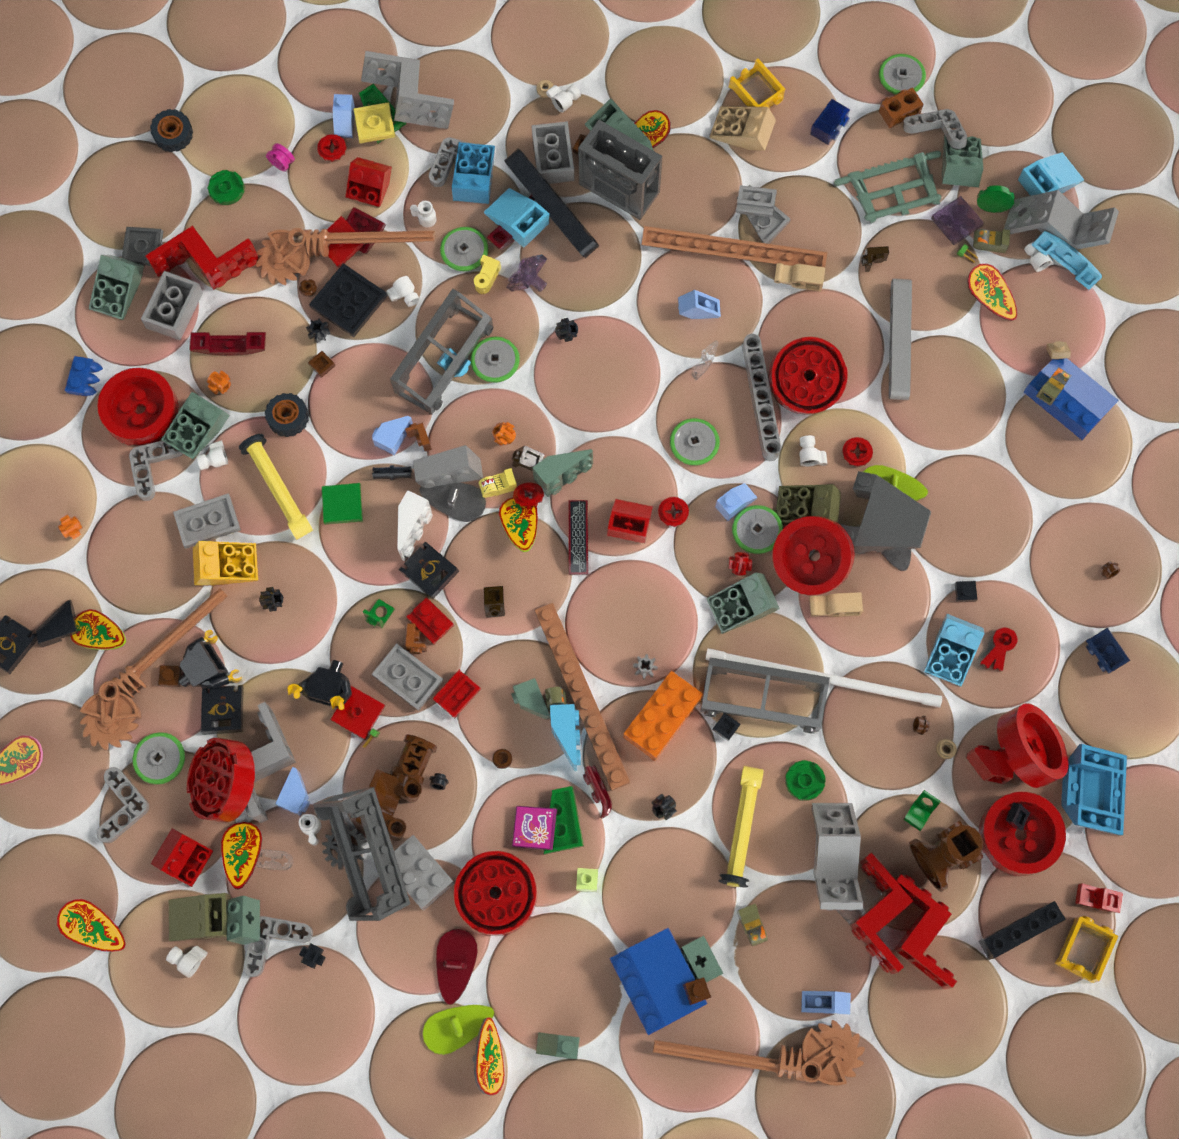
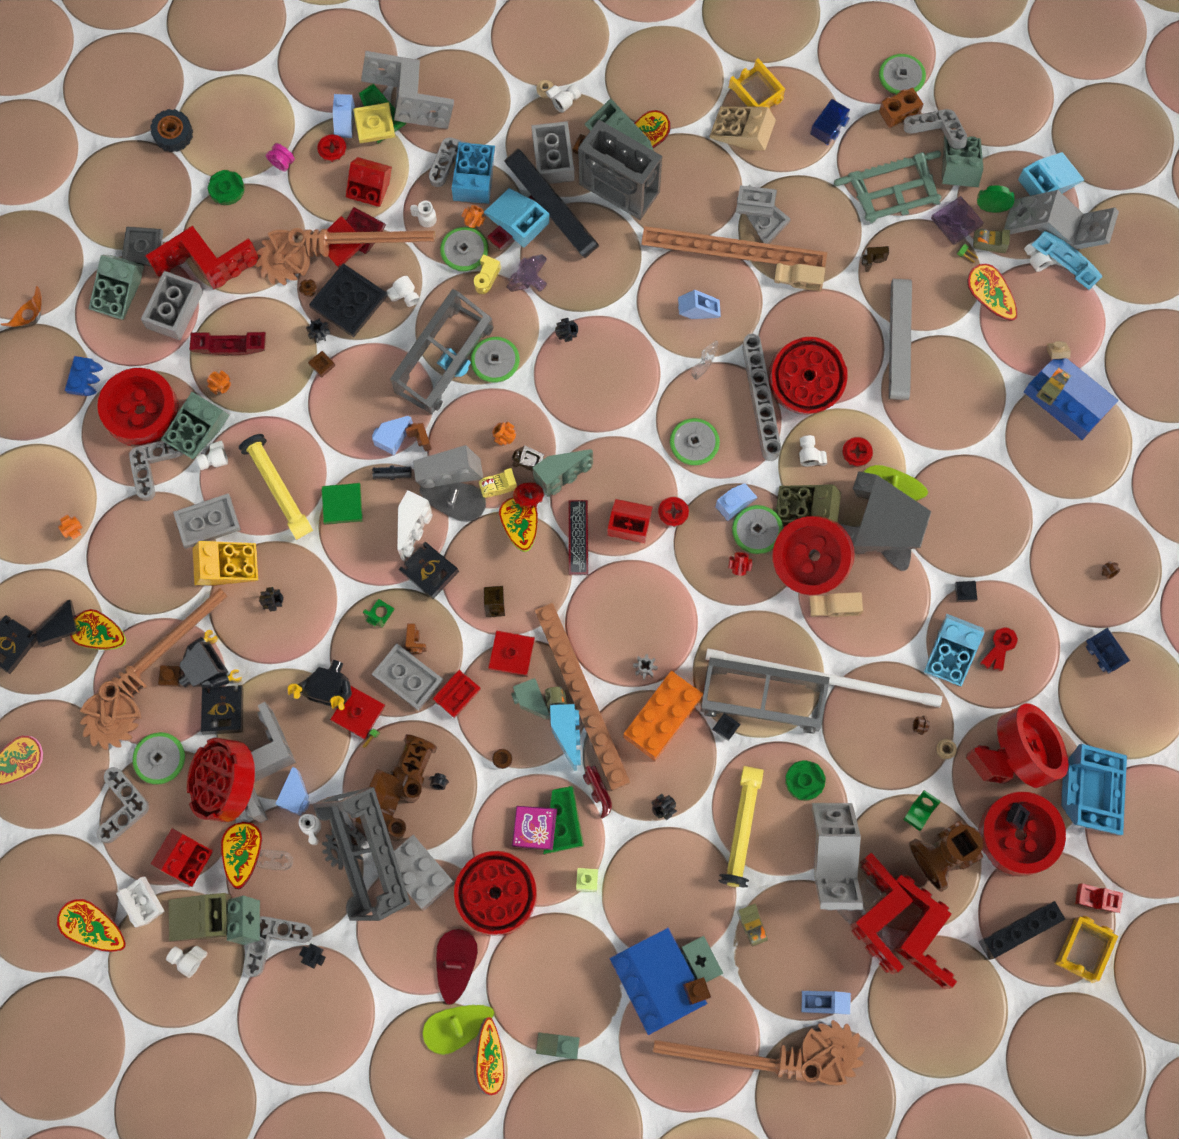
black wheel [265,393,309,437] -> none
red plate [406,597,454,645] -> none
sand green slope [706,572,780,634] -> none
none -> orange piece [1,286,42,327]
none -> white bracket [116,877,165,928]
none -> orange gear [462,205,486,228]
none -> red plate [488,630,535,677]

